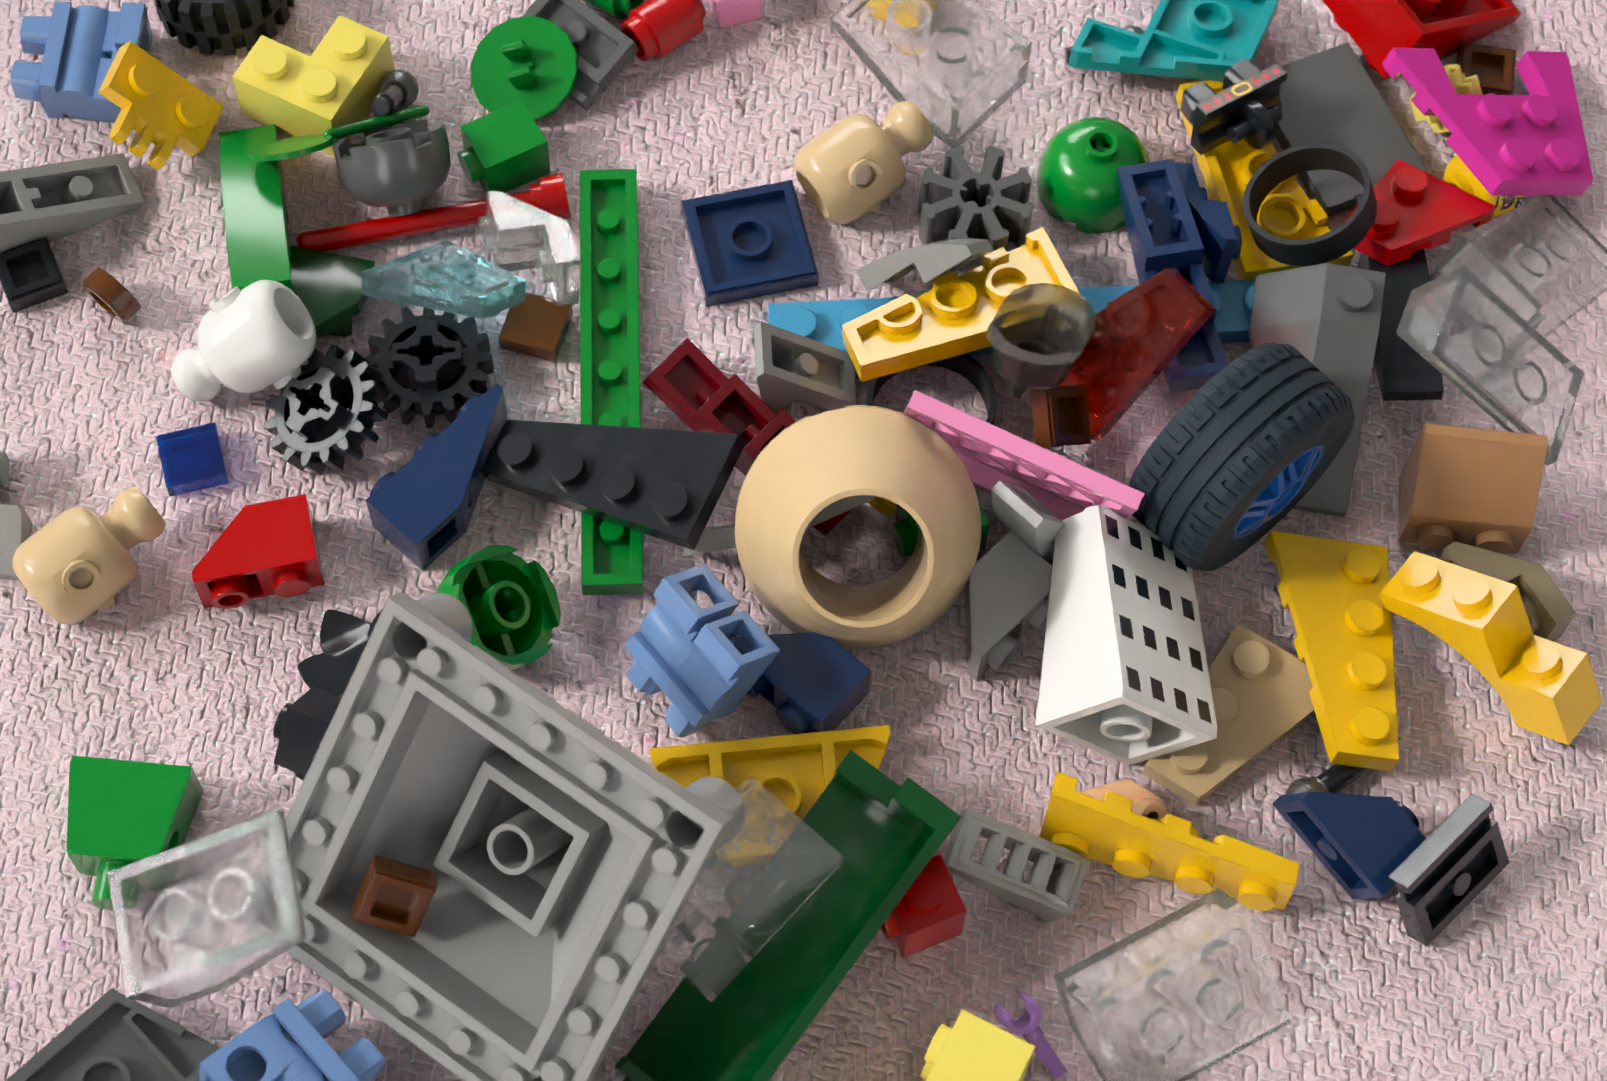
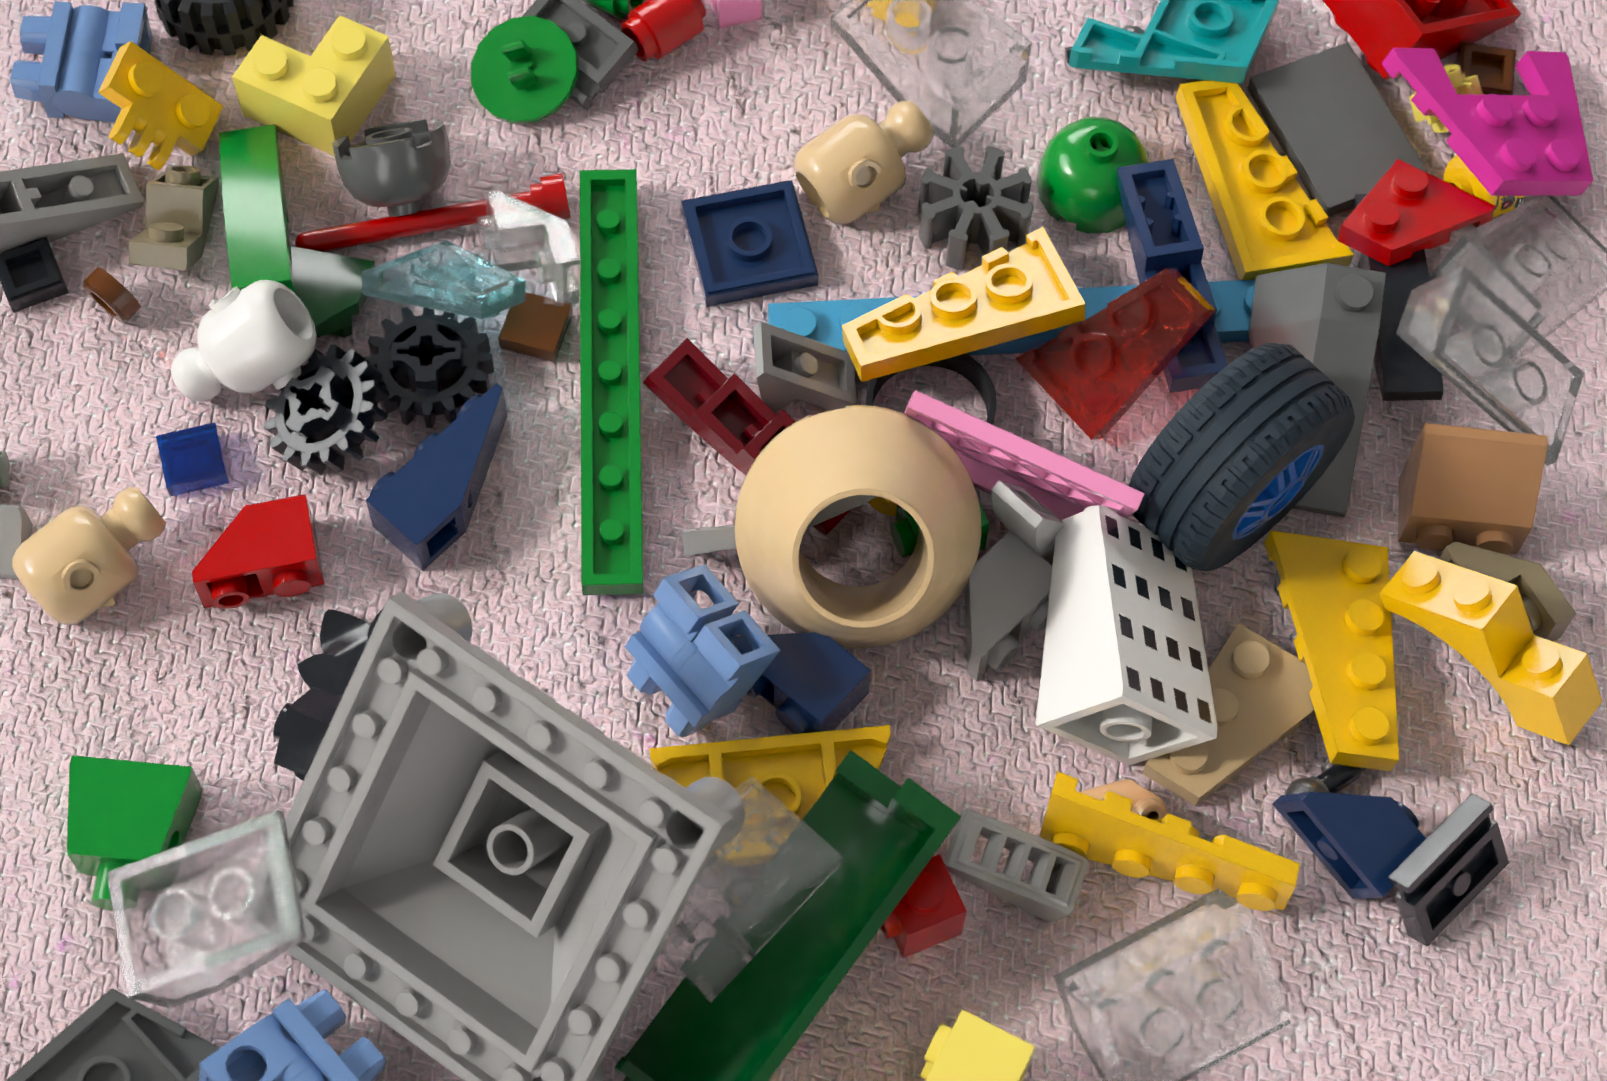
green piece [247,105,430,162] -> none
reddish brown tile [352,855,438,938] -> none
piece [372,69,419,116] -> none
green cylinder [437,545,561,670] -> none
green brick [457,99,551,198] -> none
black wing [481,419,745,550] -> none
light grey slope [856,238,993,291] -> none
clear smoke piece [986,283,1096,399] -> none
medium lavender hand [994,990,1067,1080] -> none
reddish brown tile [1030,385,1091,448] -> none
dark blue slope [1175,163,1242,283] -> none
black hips [1181,58,1288,155] -> none
black tyre [1243,143,1377,266] -> none
none -> dark tan slope [129,165,218,270]

